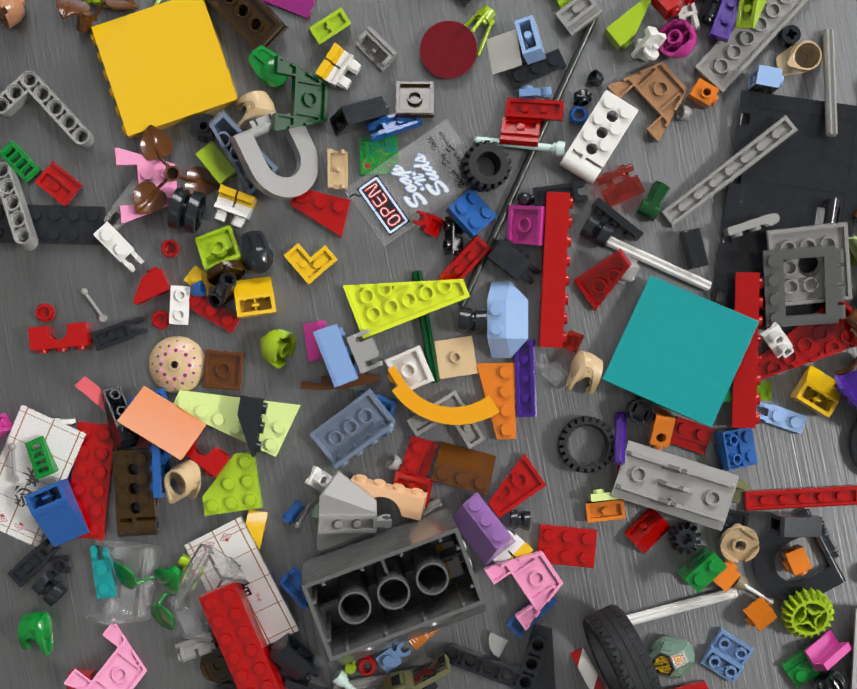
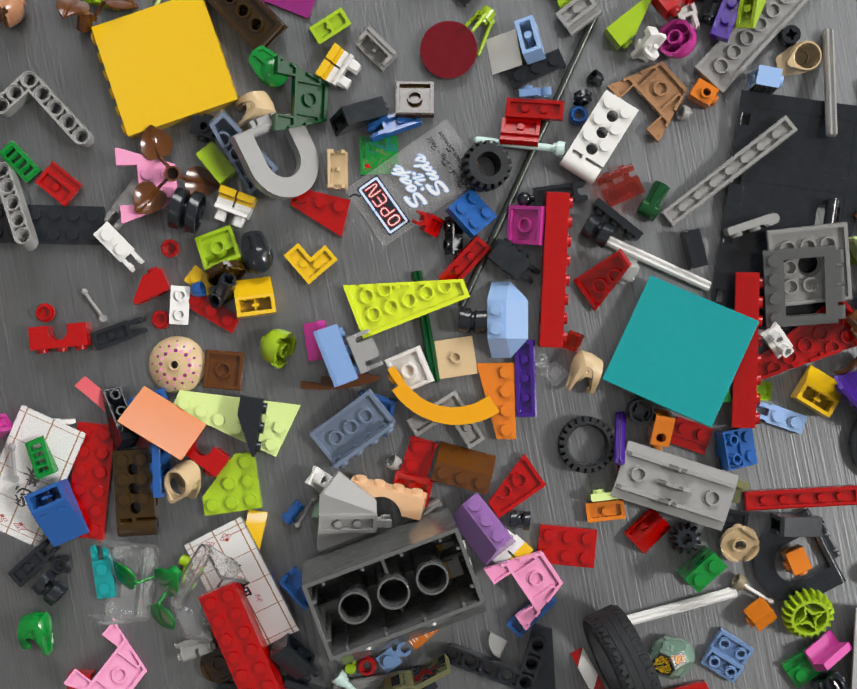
orange brick [713,559,741,592] -> none

